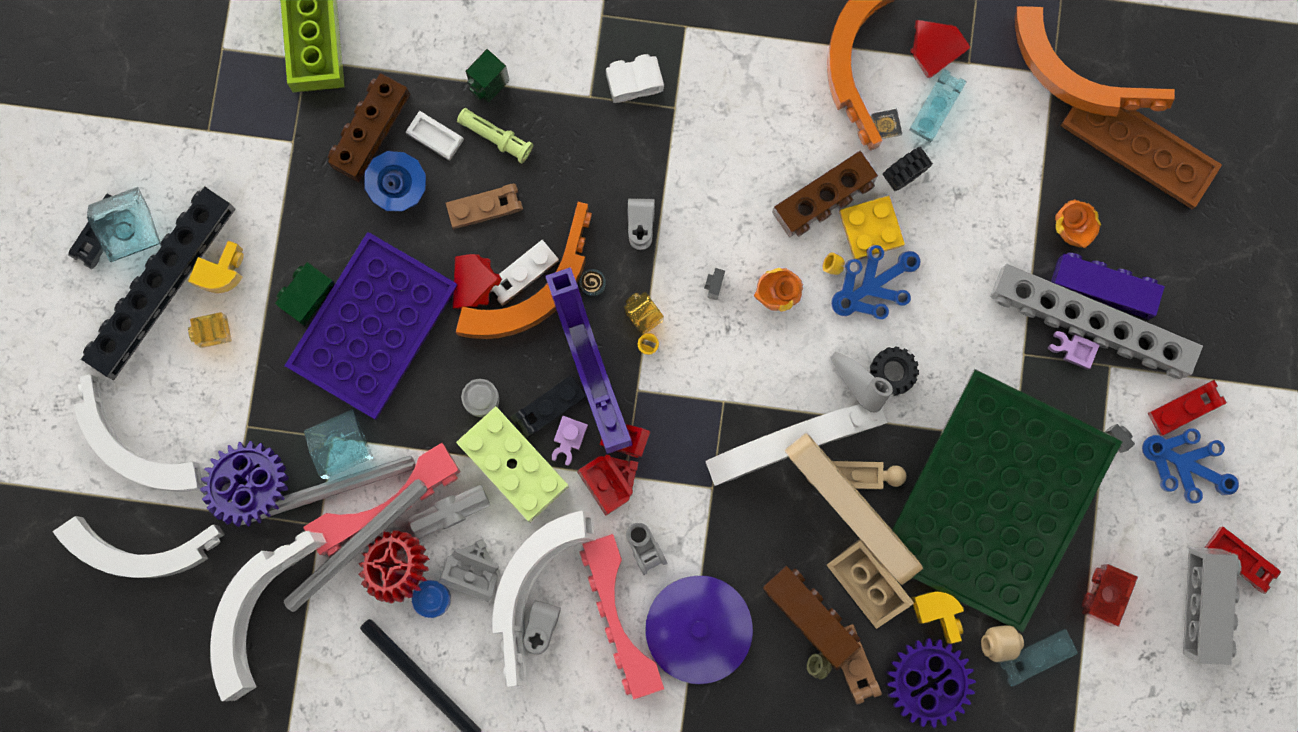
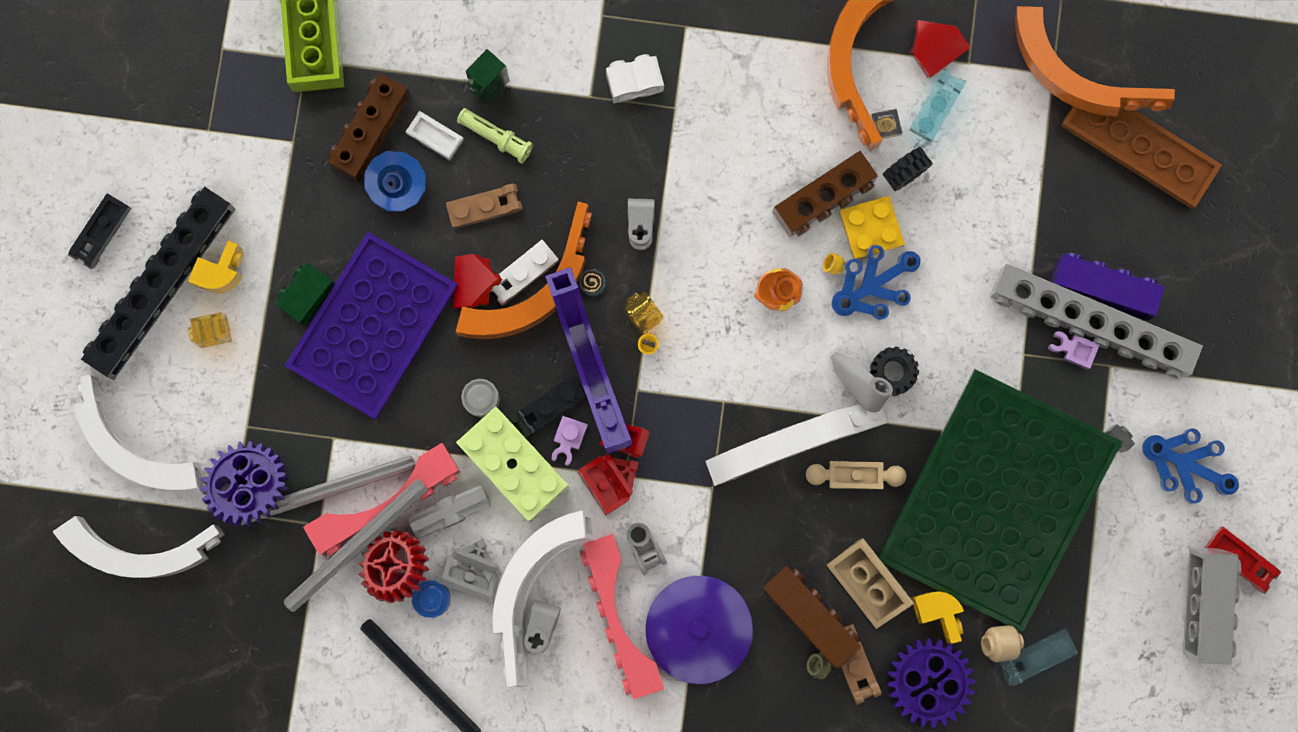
clear light blue slope [87,187,160,263] -> none
white arch [210,531,327,701] -> none
clear light blue slope [304,409,374,479] -> none
dark grey plate [704,268,725,300] -> none
tan beam [785,433,923,585] -> none
orange hair [1055,199,1101,248] -> none
clear red brick [1082,564,1138,627] -> none
red plate [1148,380,1227,436] -> none

